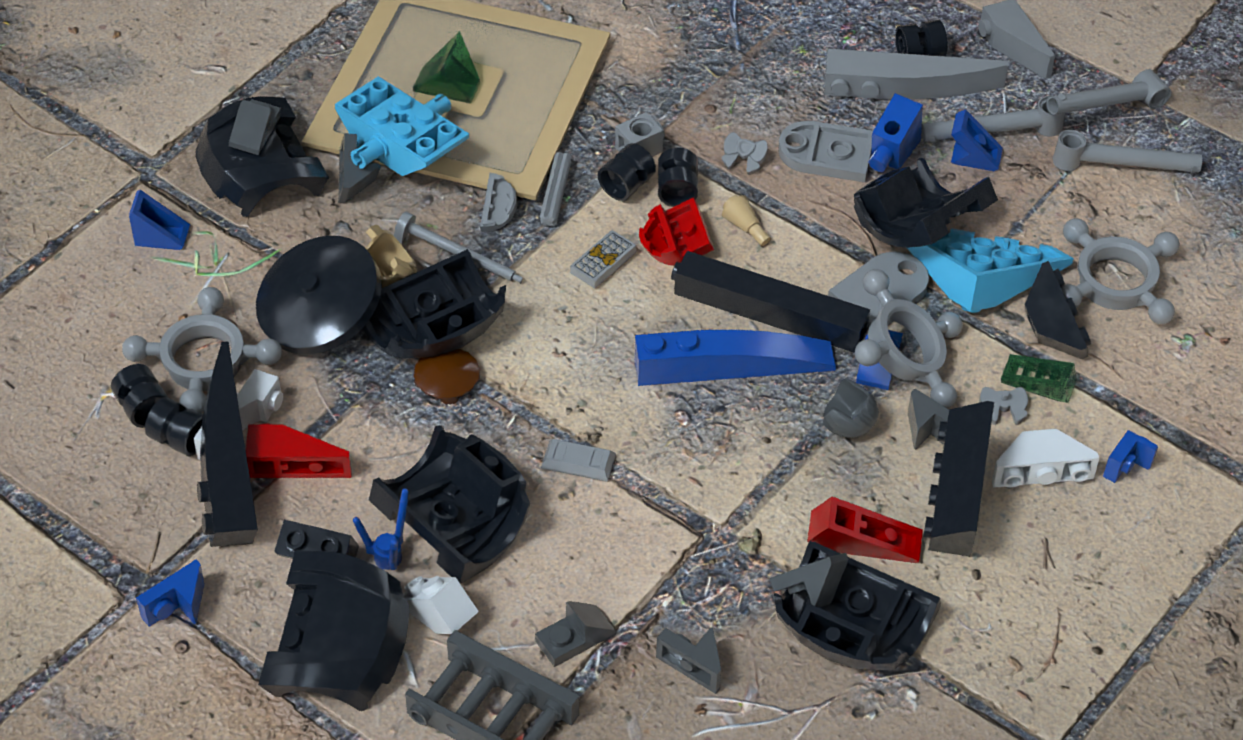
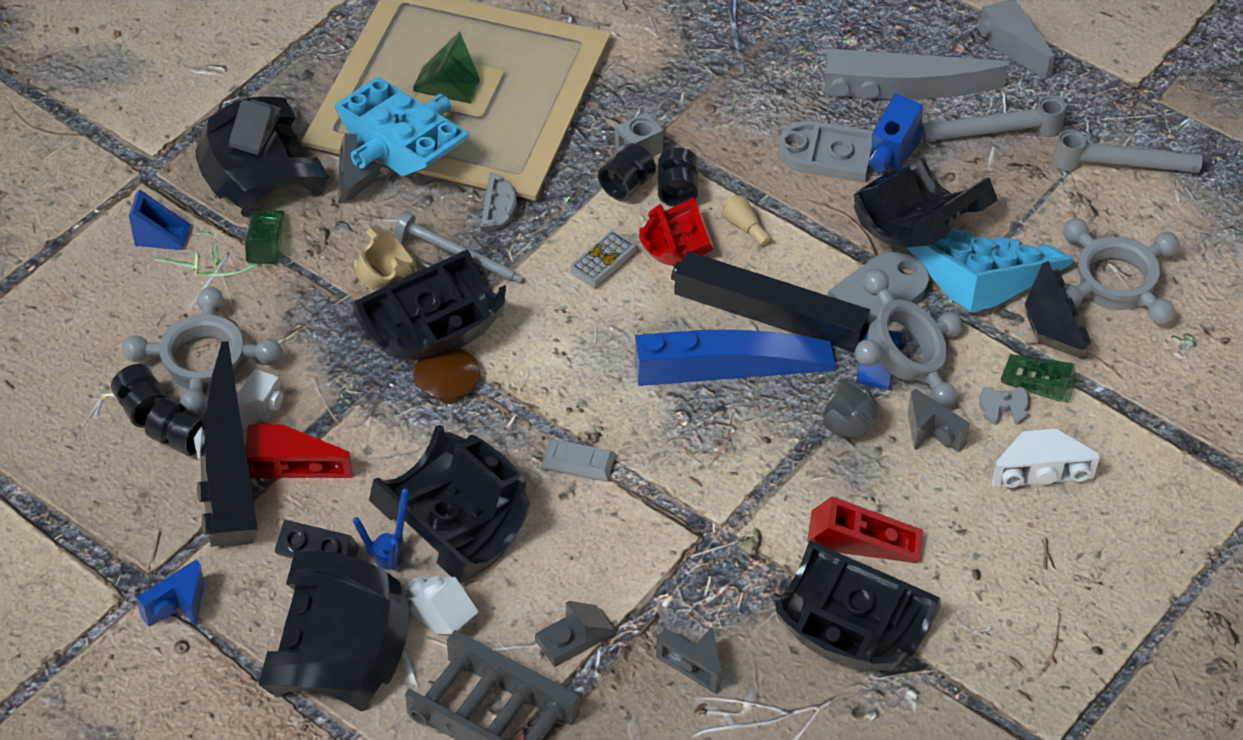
black dish [256,236,382,355] -> none
light grey axle [540,152,571,227] -> none
light grey piece [722,132,768,175] -> none
dark grey slope [770,553,849,608] -> none
black wheel [895,19,948,56] -> none
black slope [923,401,994,557] -> none
blue slope [951,109,1003,171] -> none
light grey piece [1047,69,1172,116] -> none
blue bracket [1103,430,1158,483] -> none
none -> clear green slope [245,209,285,264]

